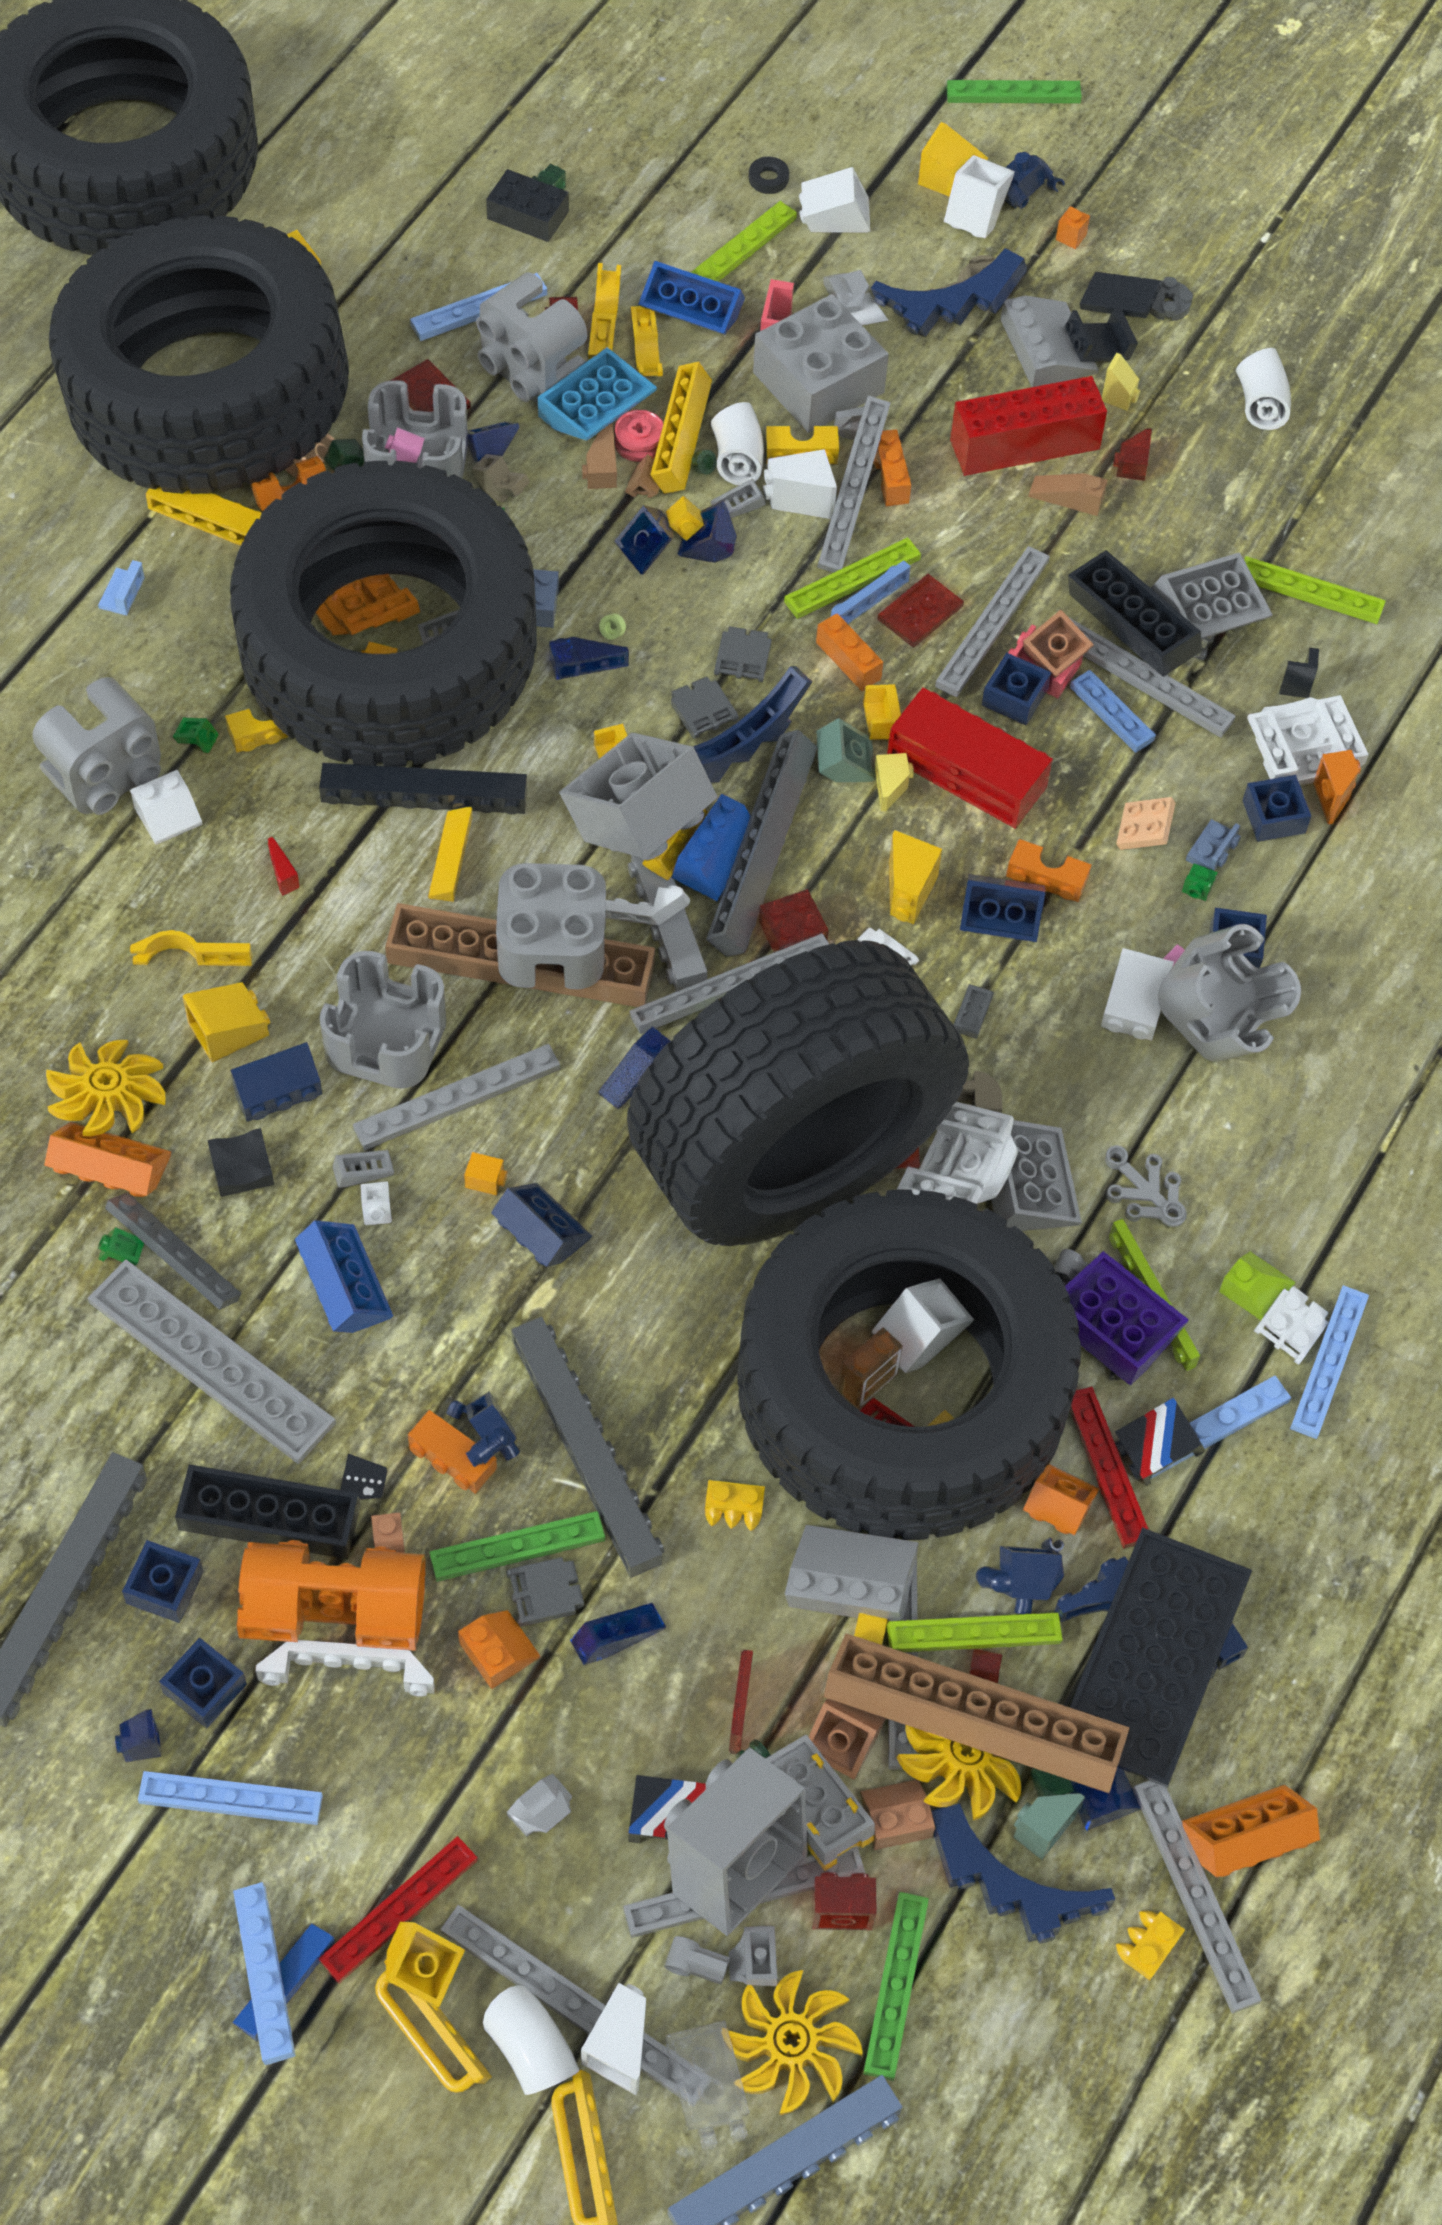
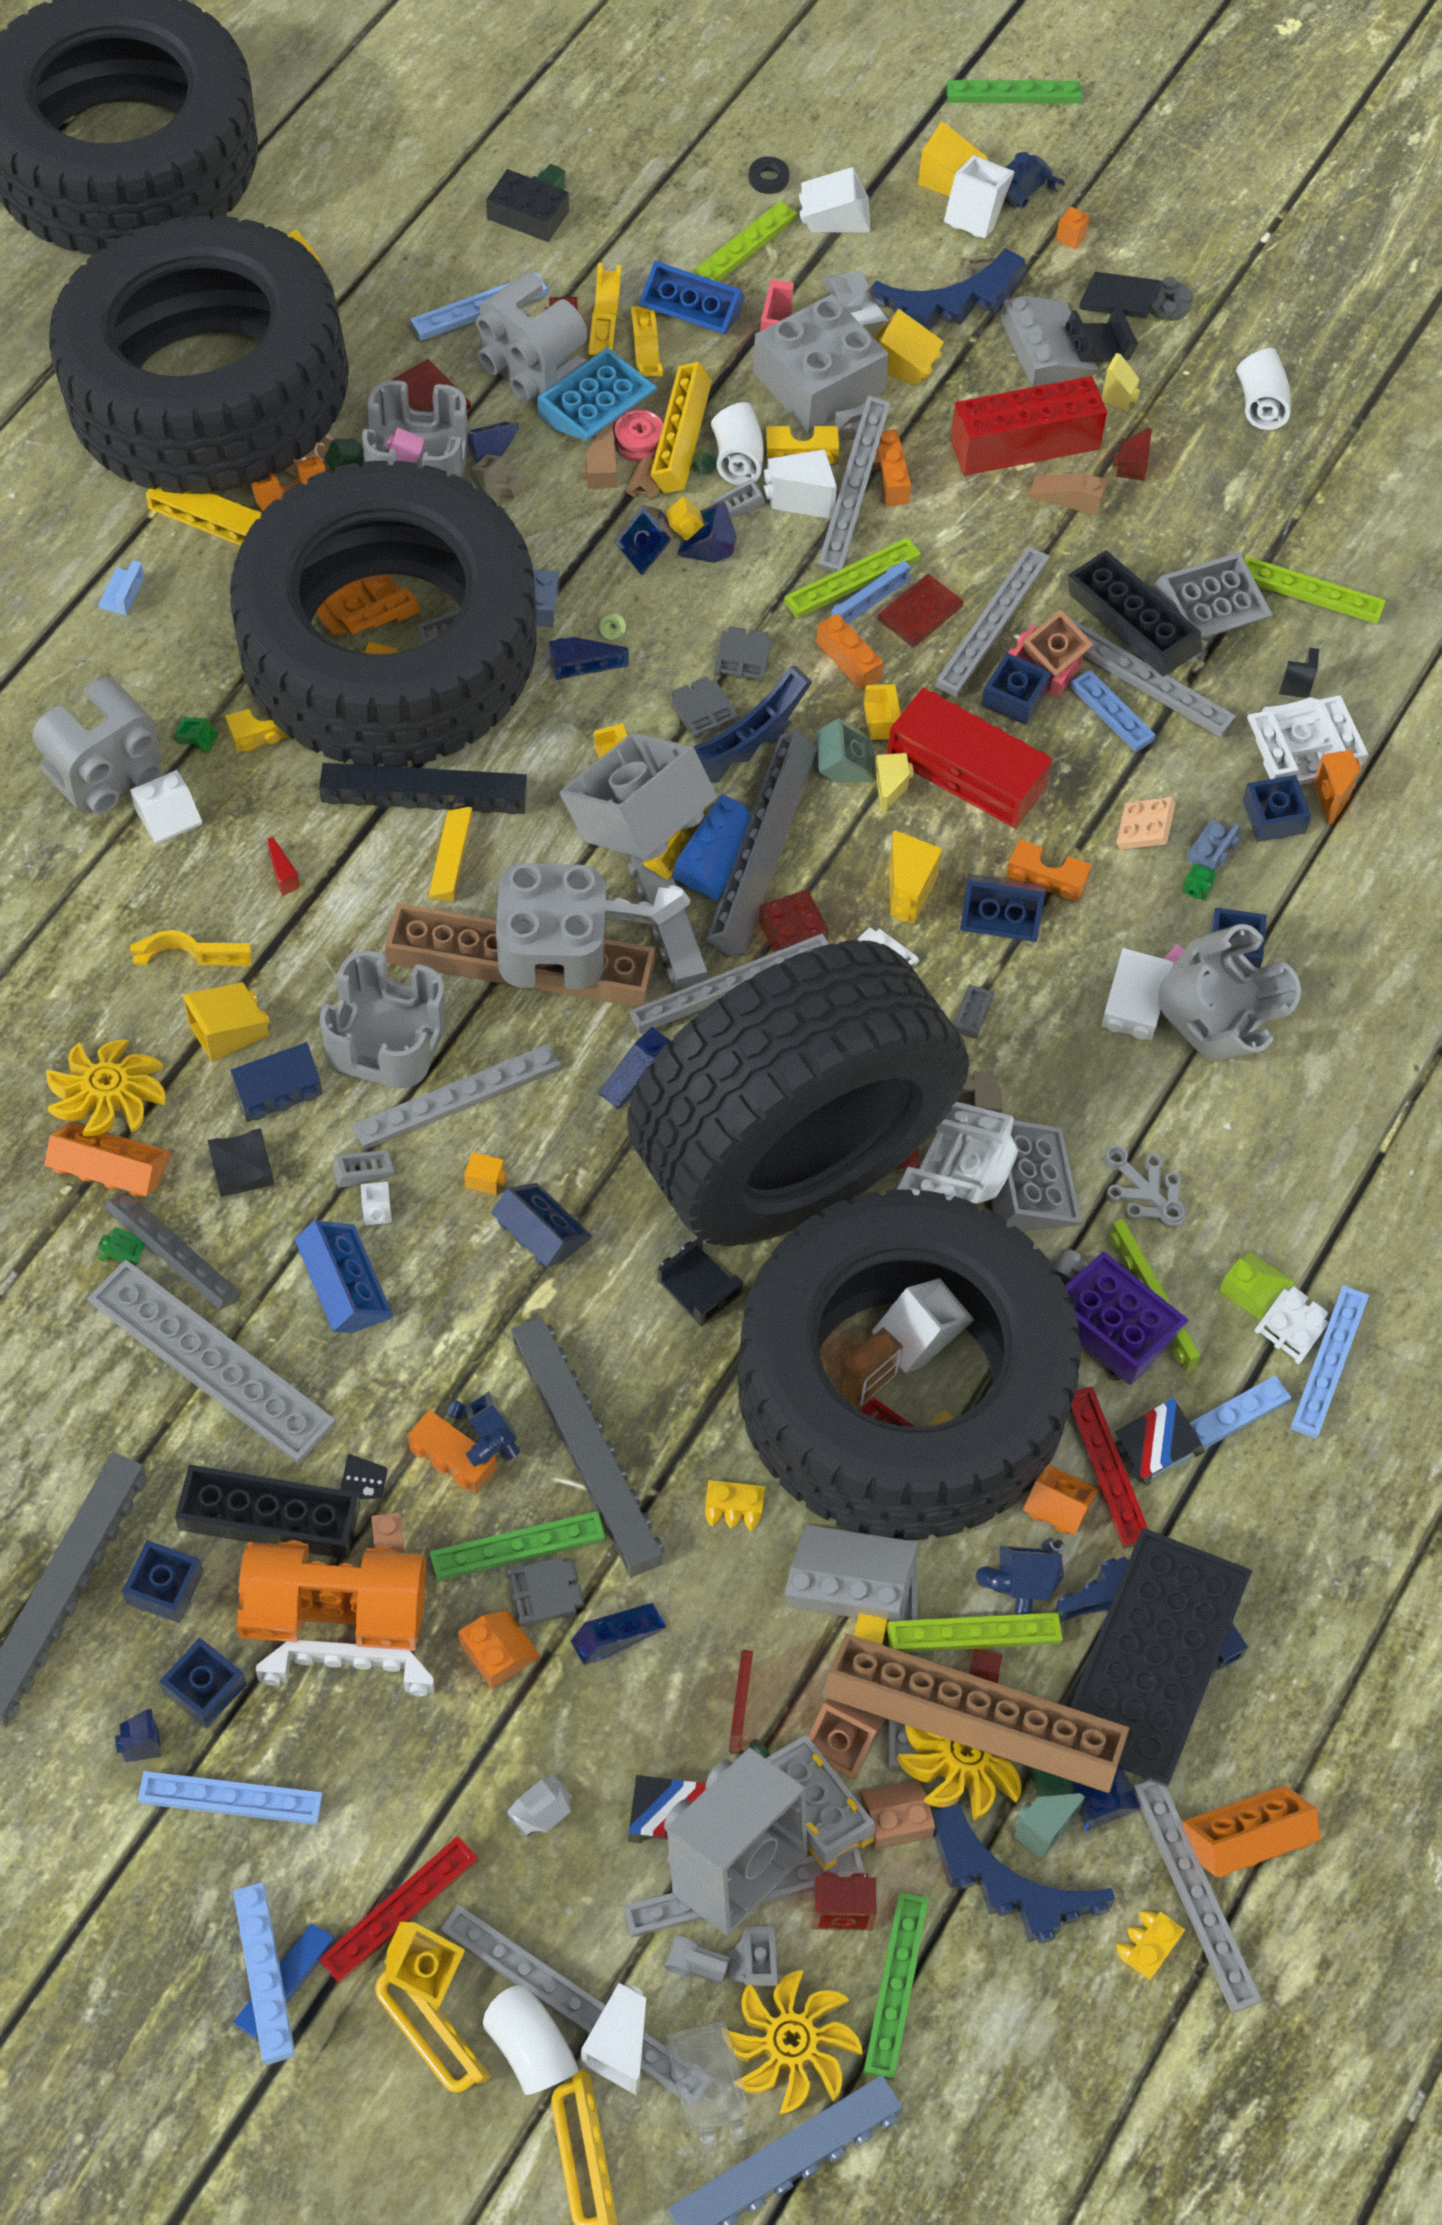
none -> black panel [657,1238,743,1326]
none -> yellow slope [874,309,944,385]

